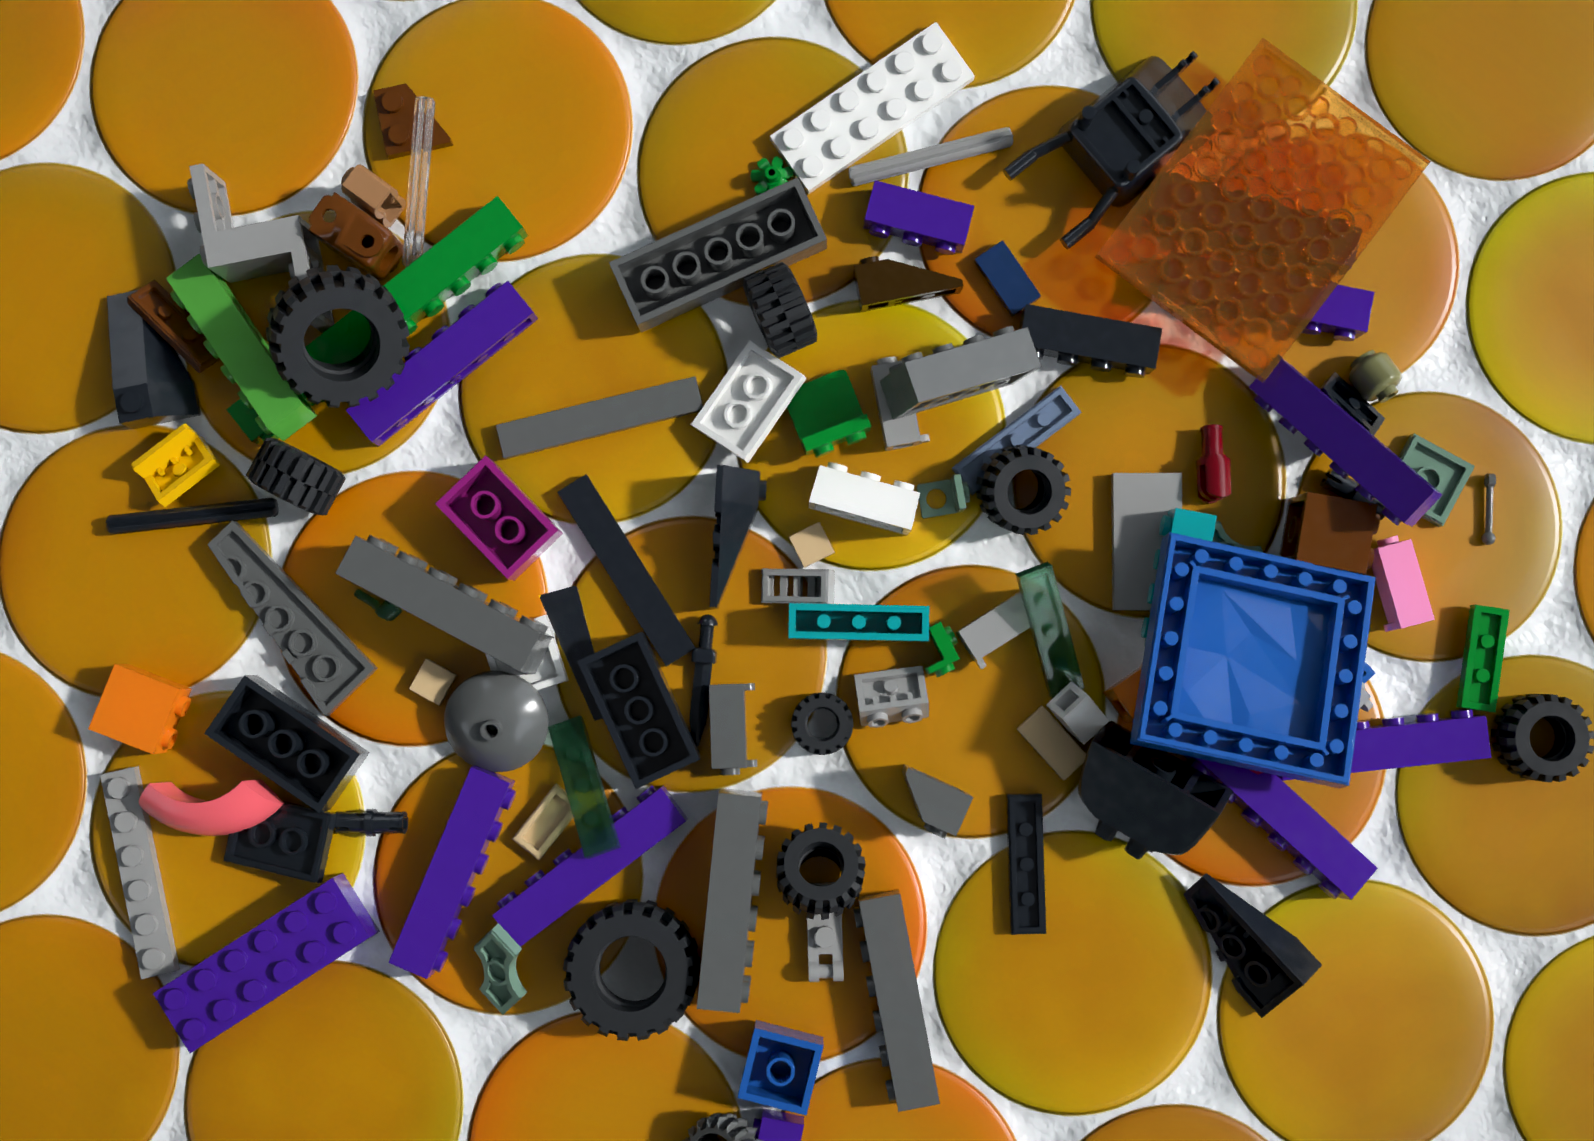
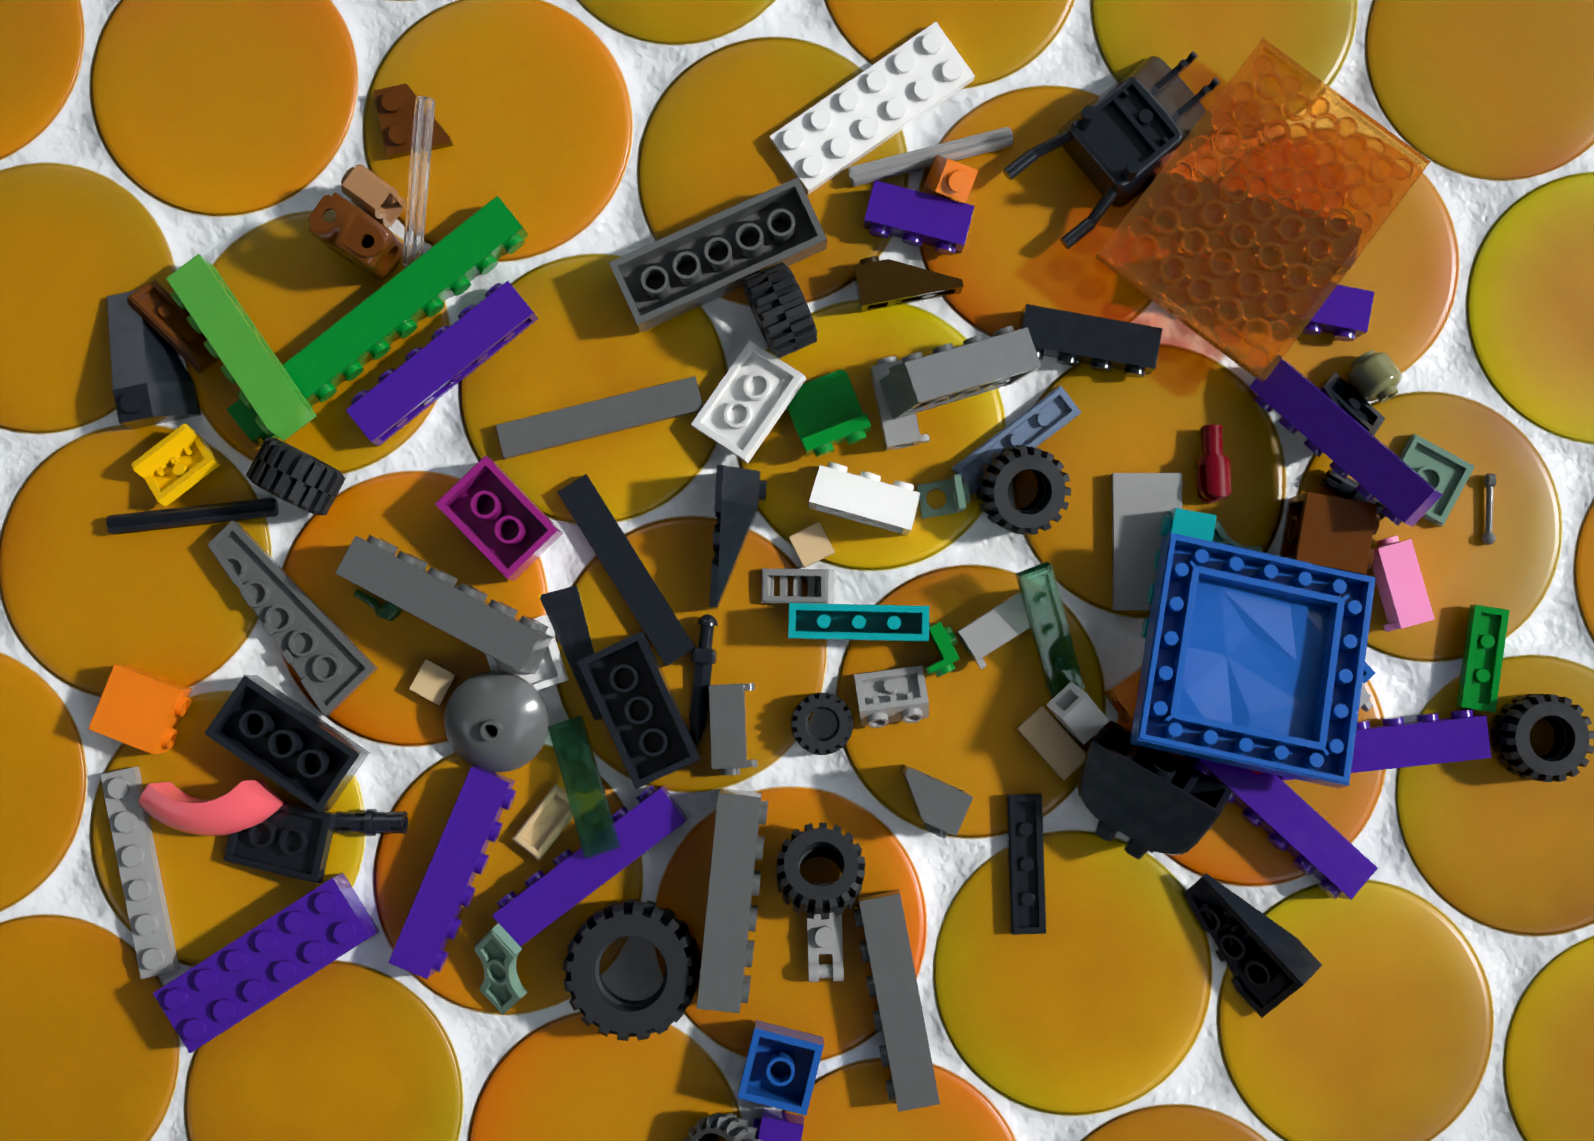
light grey bracket [188,164,334,333] -> none
black tyre [266,265,410,408] -> none
green plant [750,156,793,195] -> none
dark blue tile [974,240,1041,317] -> none
none -> orange brick [924,155,978,203]

